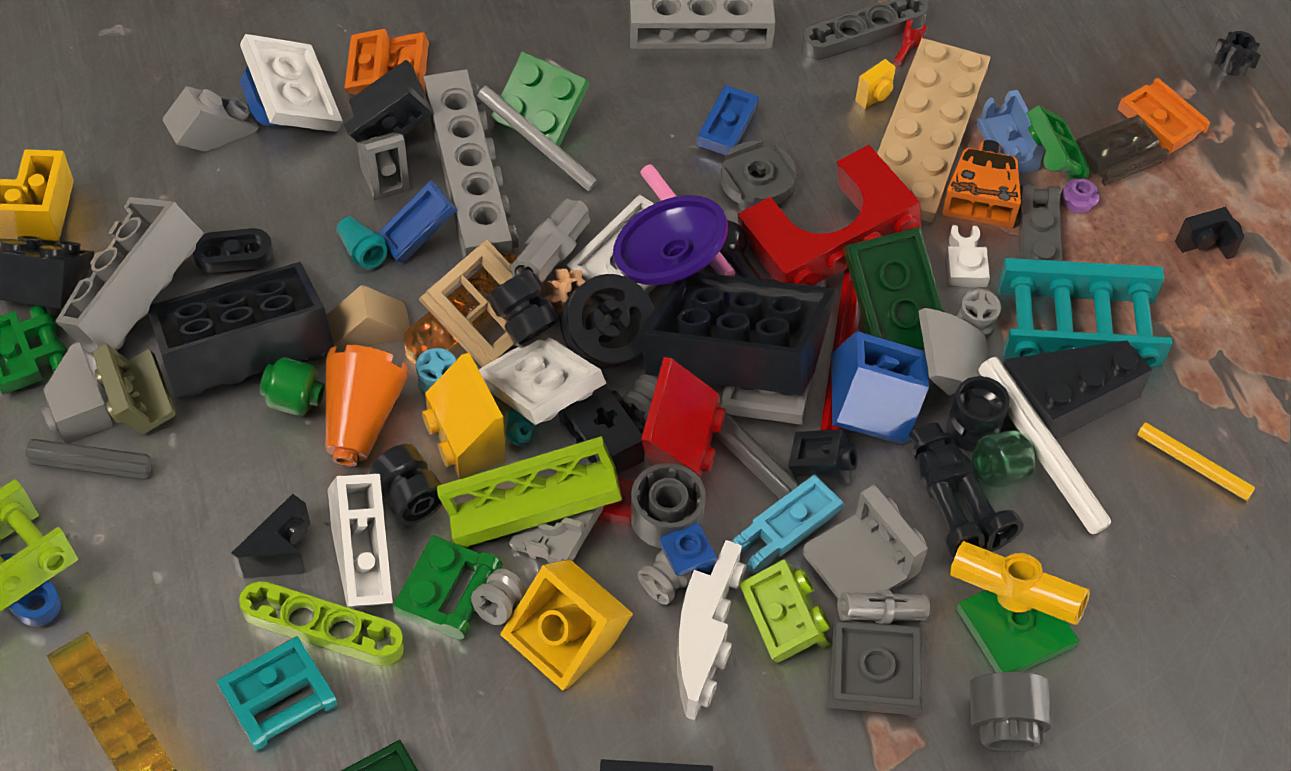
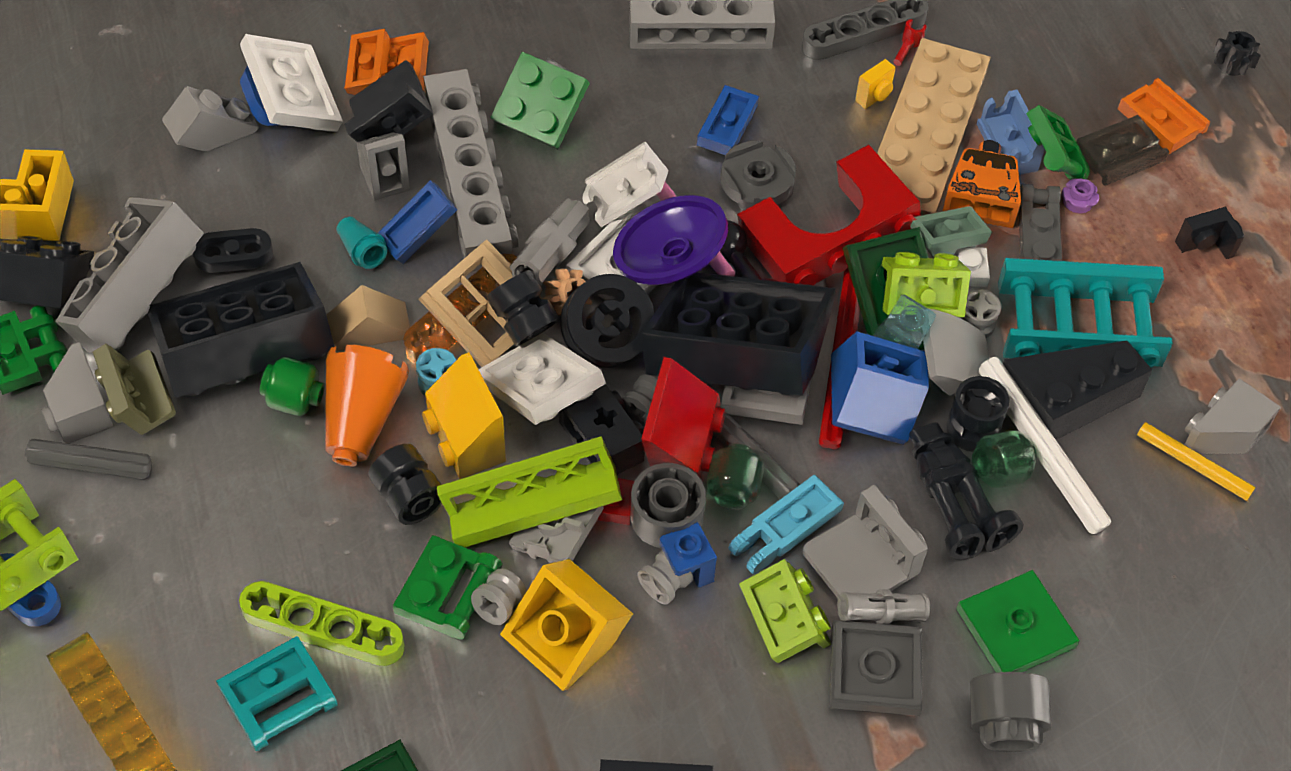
black slope [231,494,311,579] -> none
white slope [328,474,393,608] -> none
light grey bar [477,85,598,192] -> none
teal arm [505,408,534,446] -> none
white slope [677,540,746,720] -> none
black bracket [788,429,858,486] -> none
yellow piece [950,541,1090,625] -> none
none -> white hinge [583,142,669,227]
none -> clear green head [706,443,765,510]
none -> clear light blue bracket [873,294,936,349]
none -> lime bracket [882,252,971,317]
none -> sand green slope [910,206,992,258]
none -> light grey slope [1184,378,1281,454]

